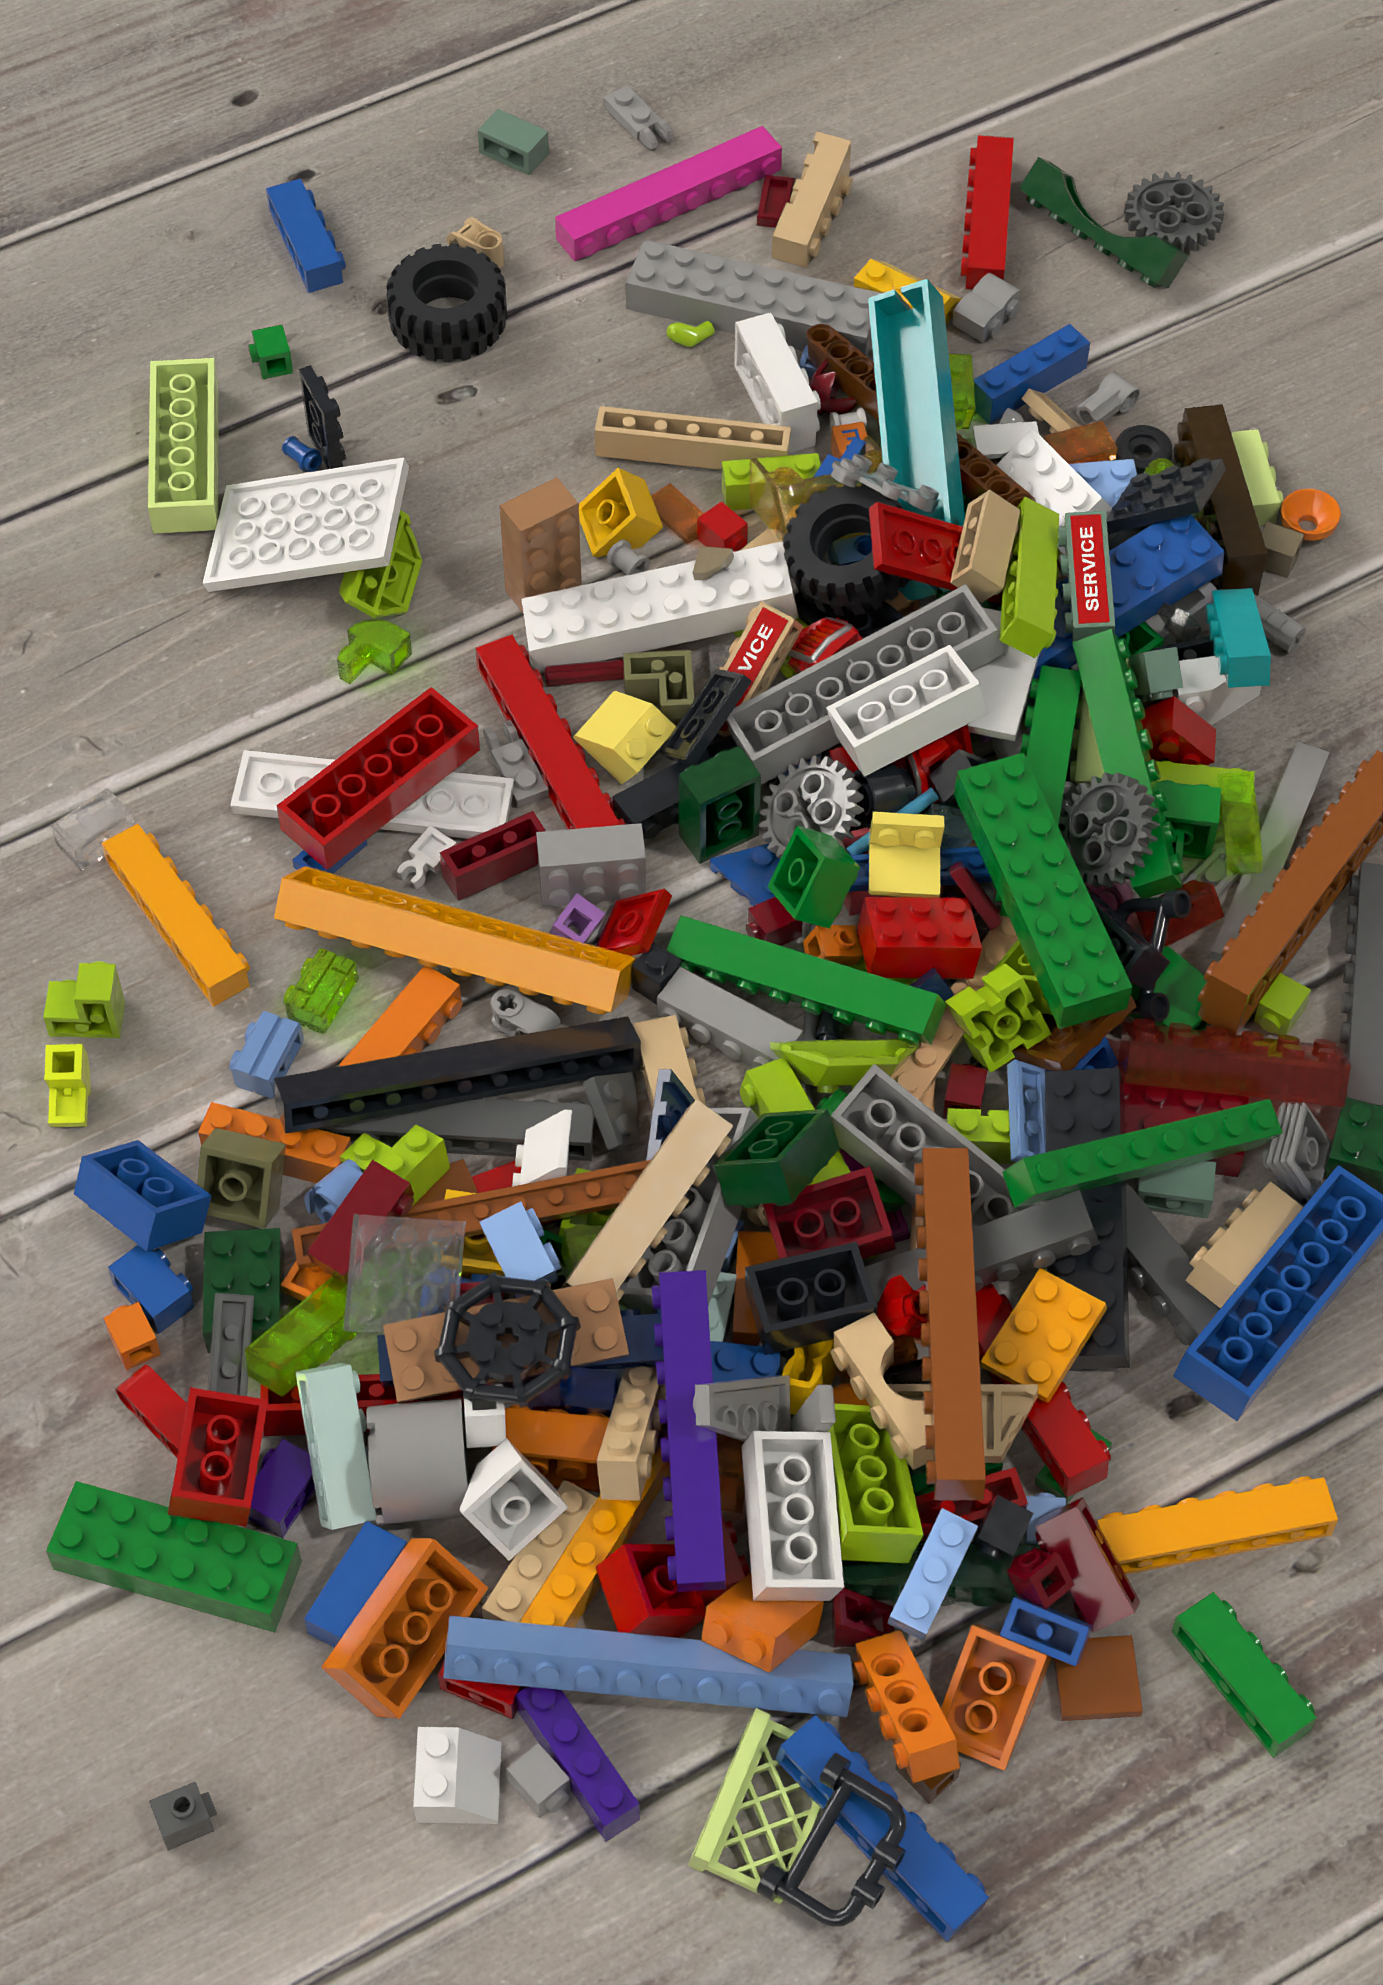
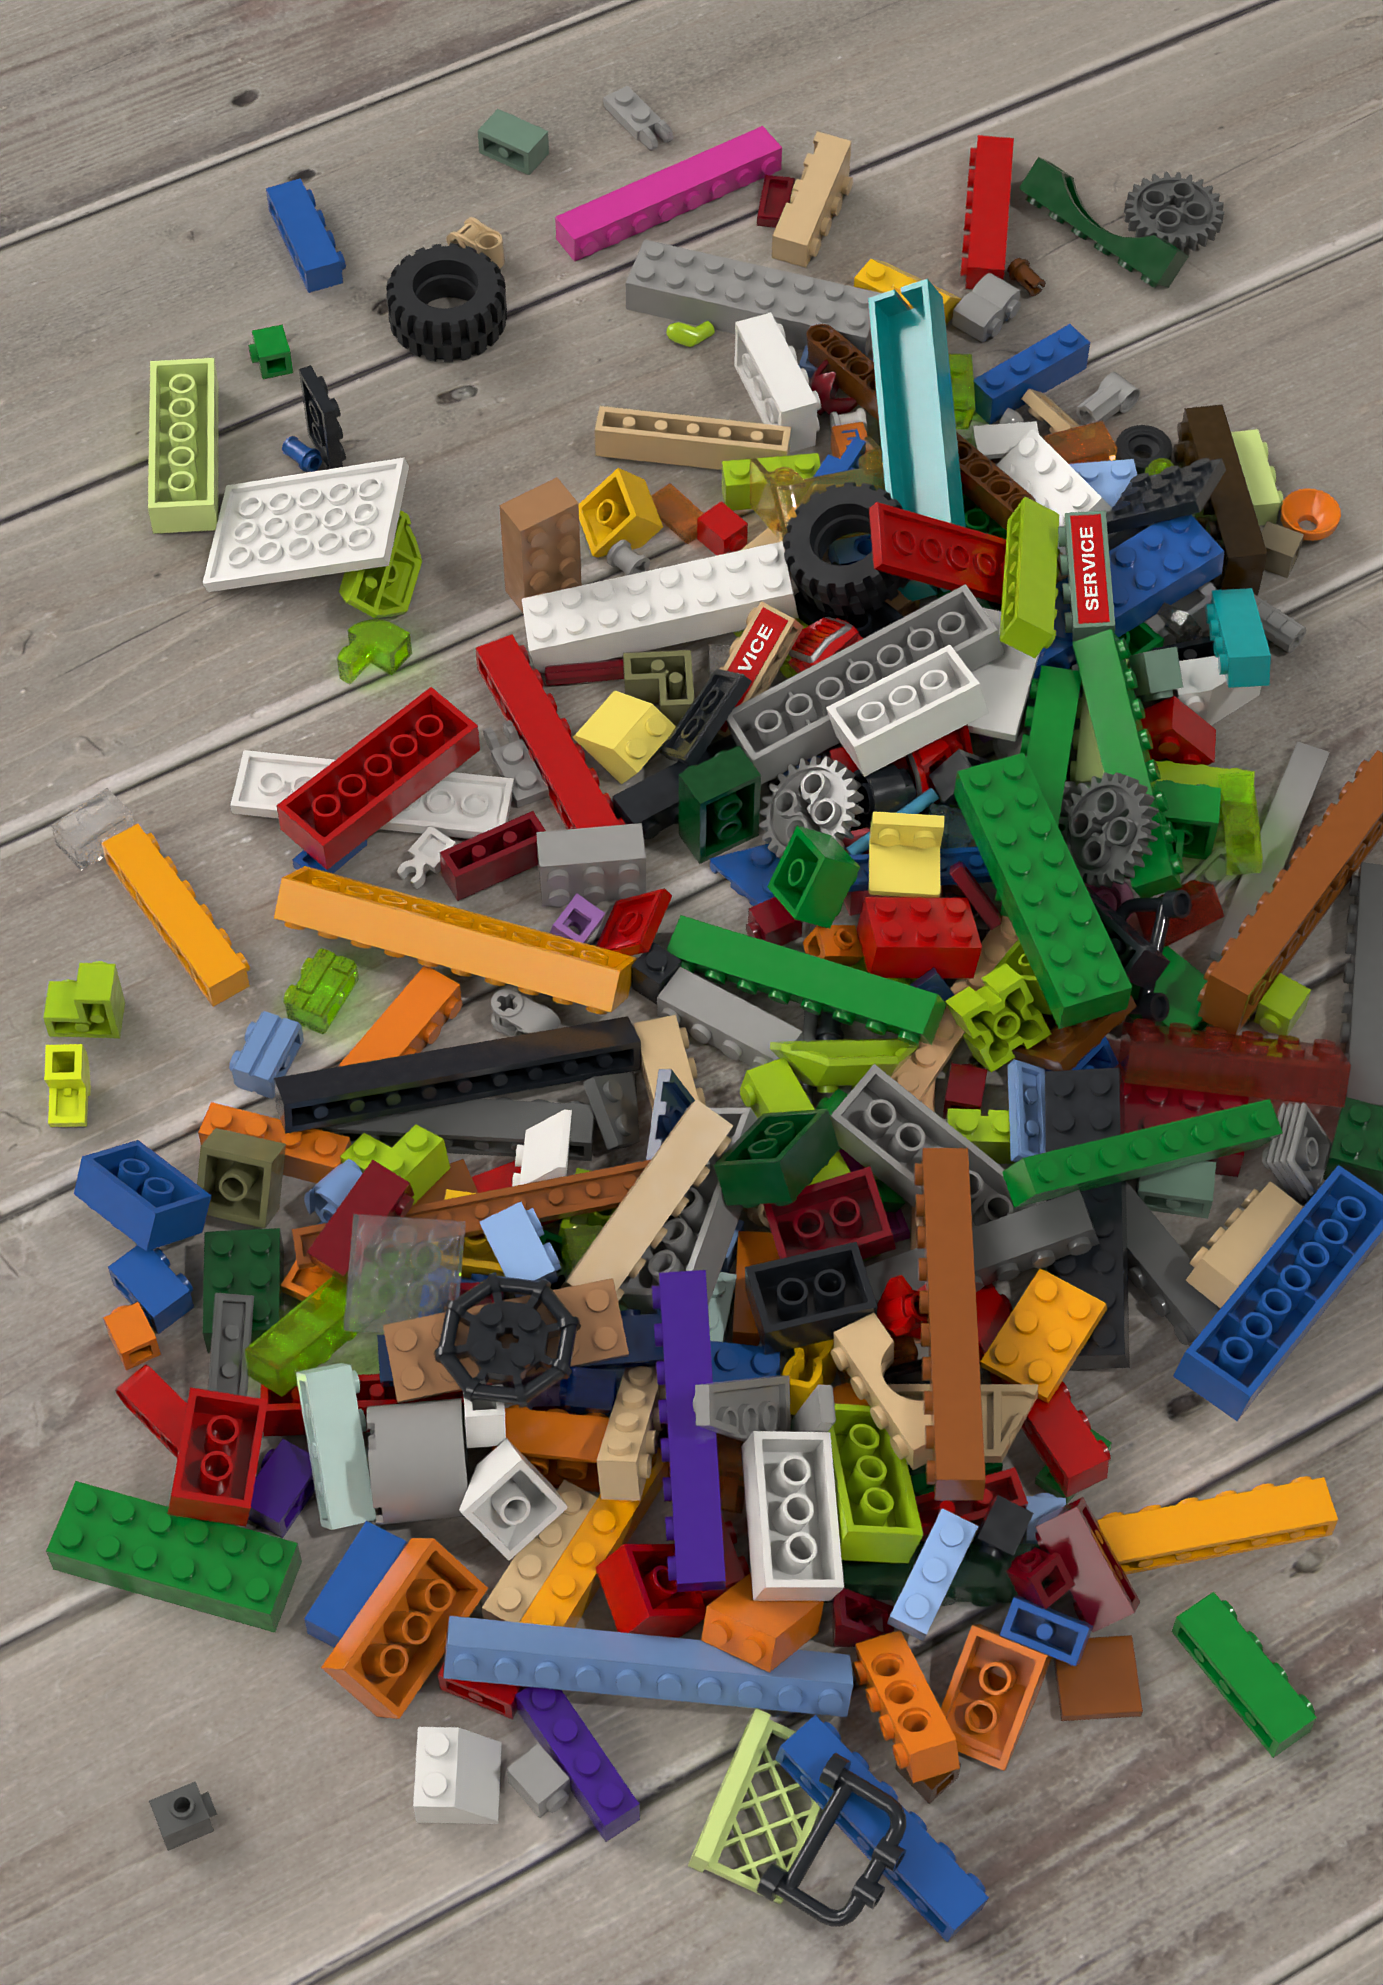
dark tan tile [692,546,734,580] -> none
light grey plant [831,454,939,513] -> none
tan brick [950,490,1020,603] -> none
none -> reddish brown pin [1007,258,1046,297]

